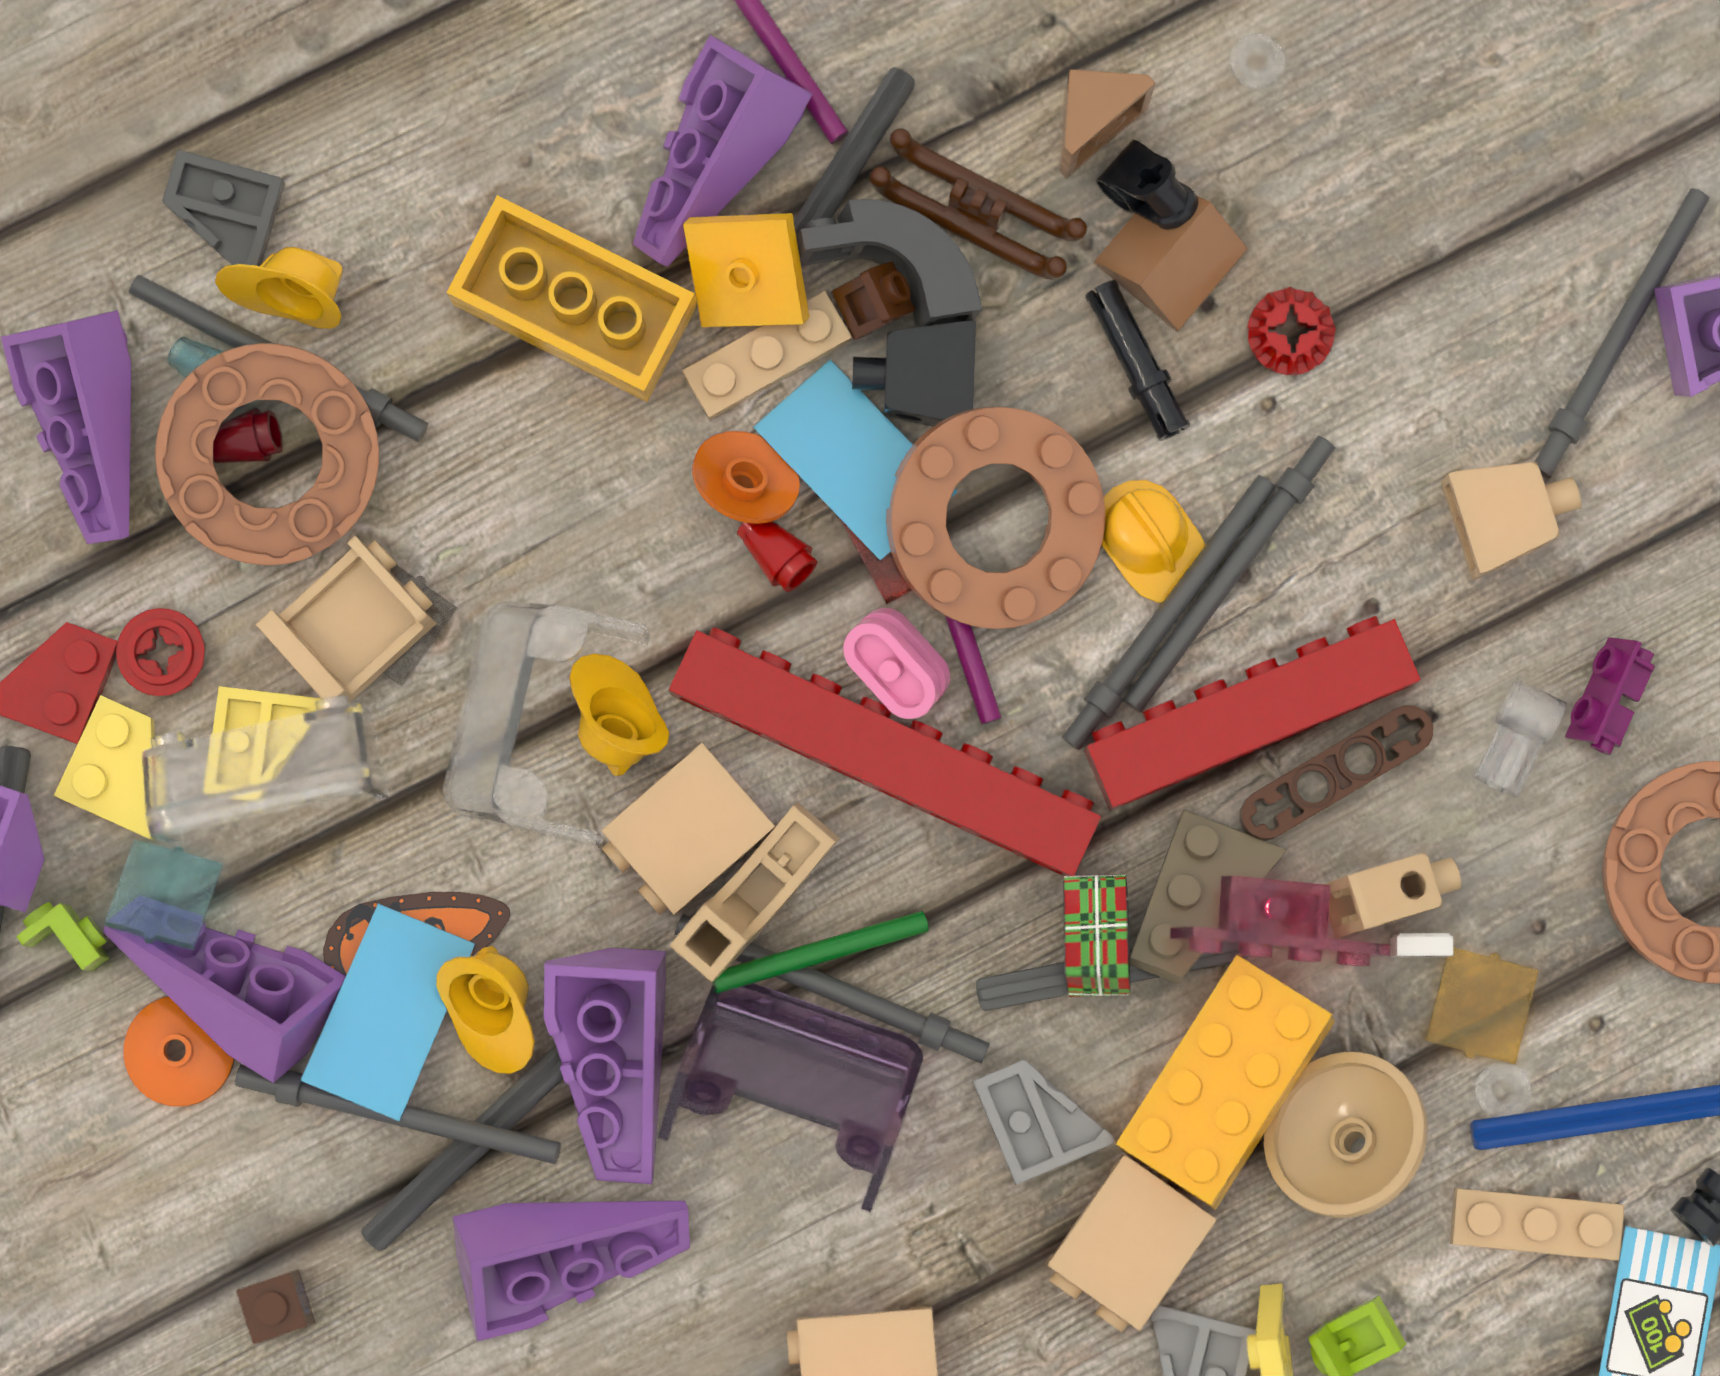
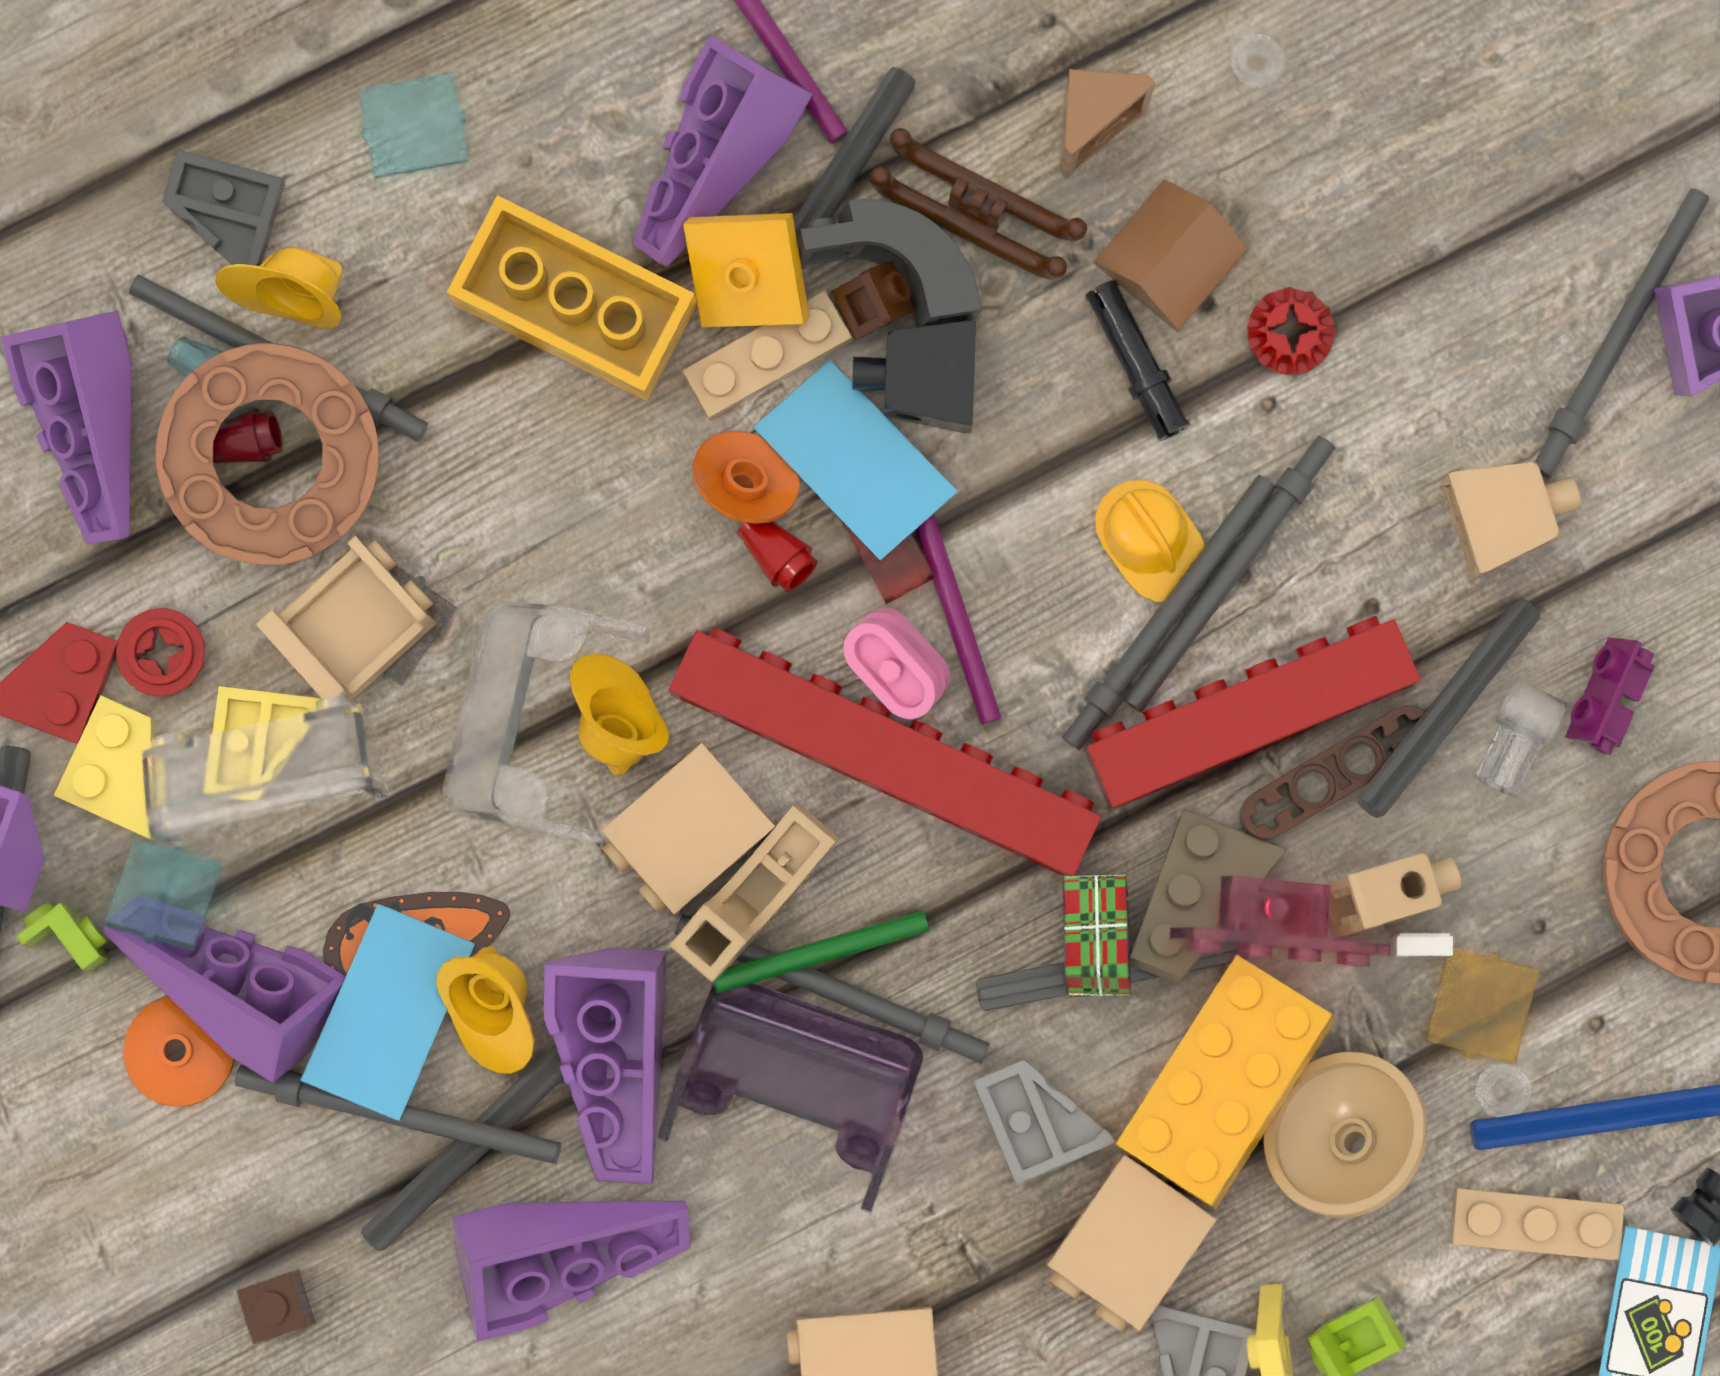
nougat plate [886,407,1105,629] -> none
black piece [1095,139,1198,230] -> none
none -> clear light blue piece [359,73,469,179]
none -> dark grey axle [1357,598,1540,818]

